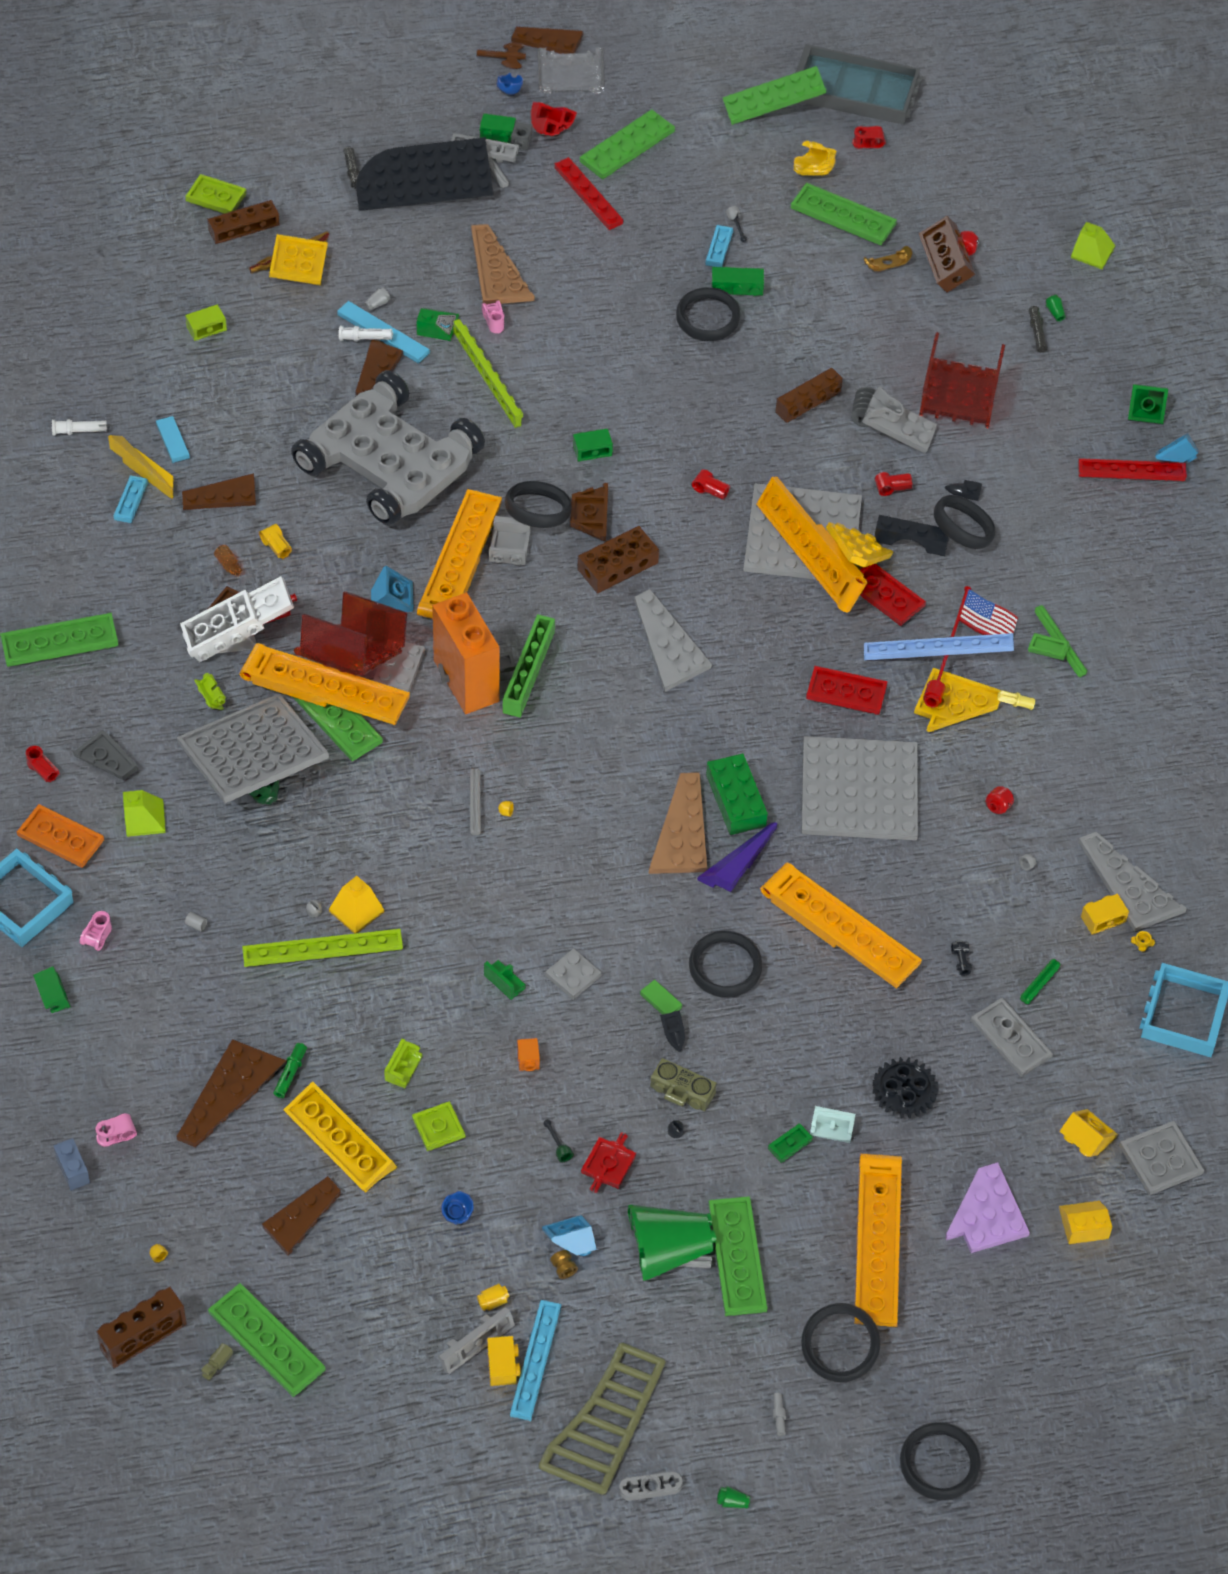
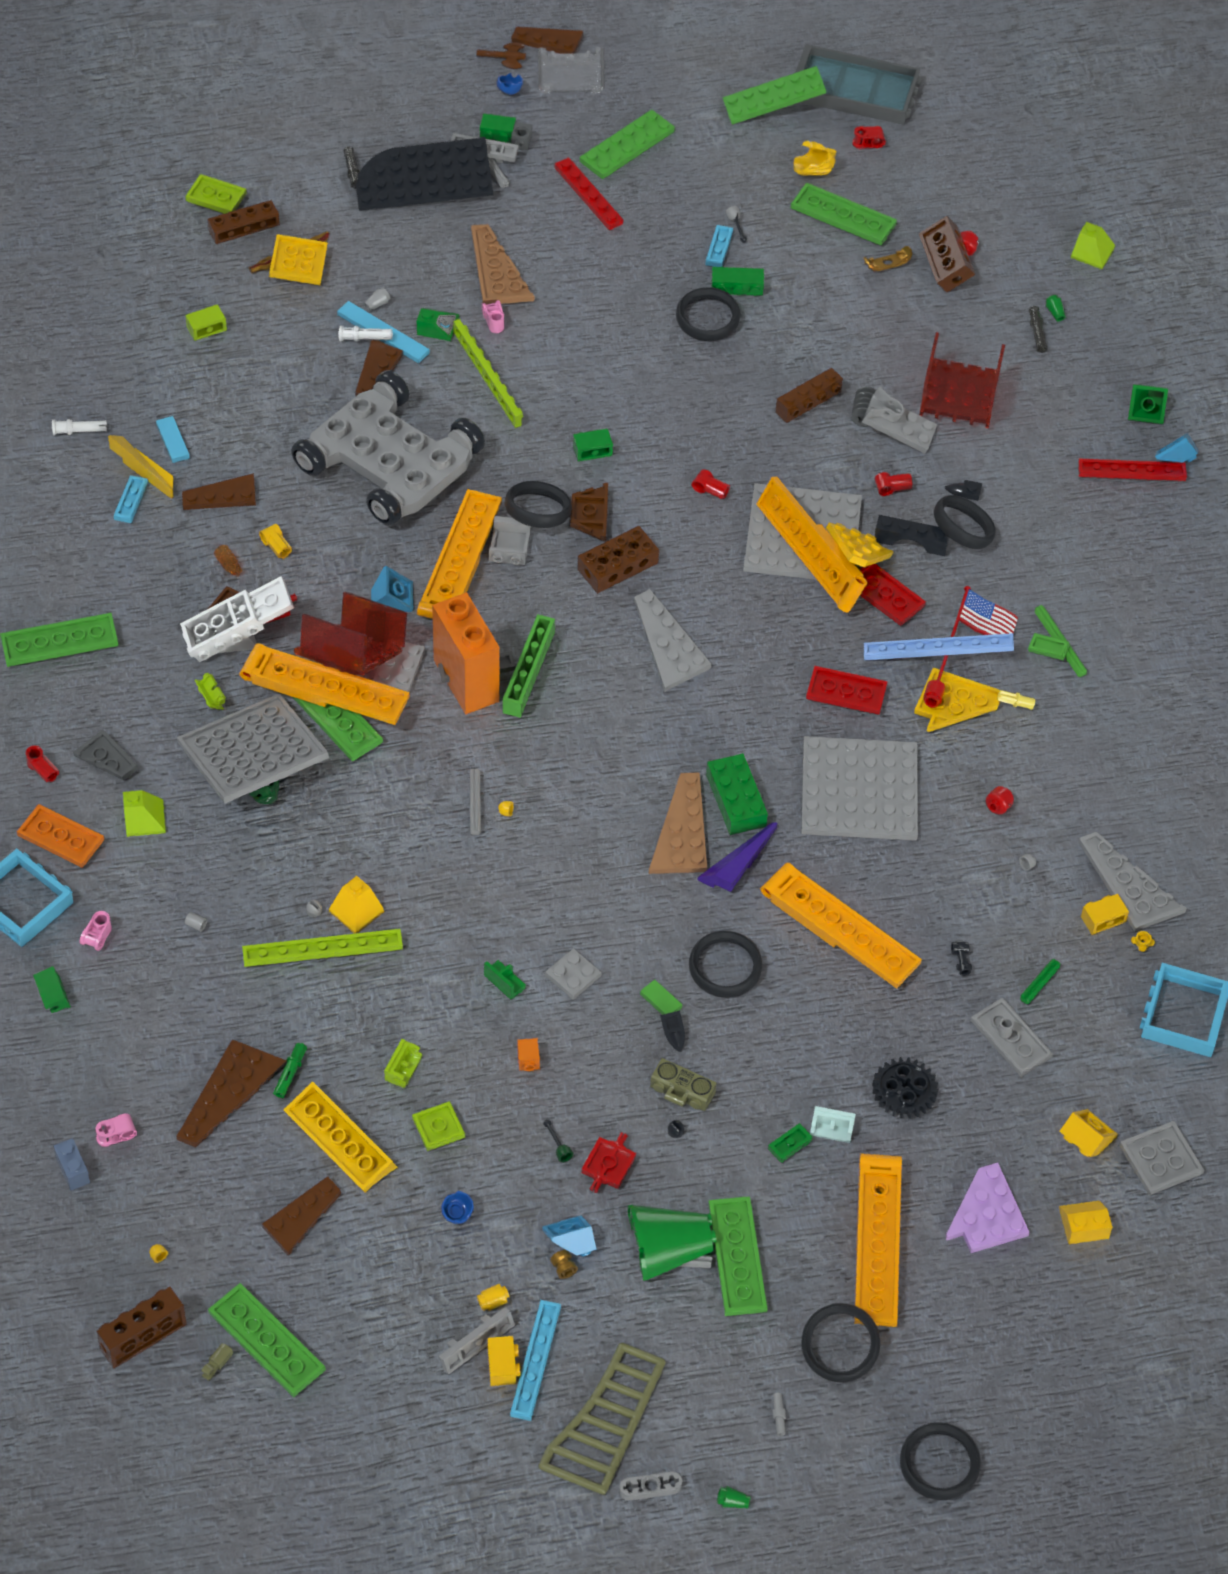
red brick [531,102,577,135] -> none

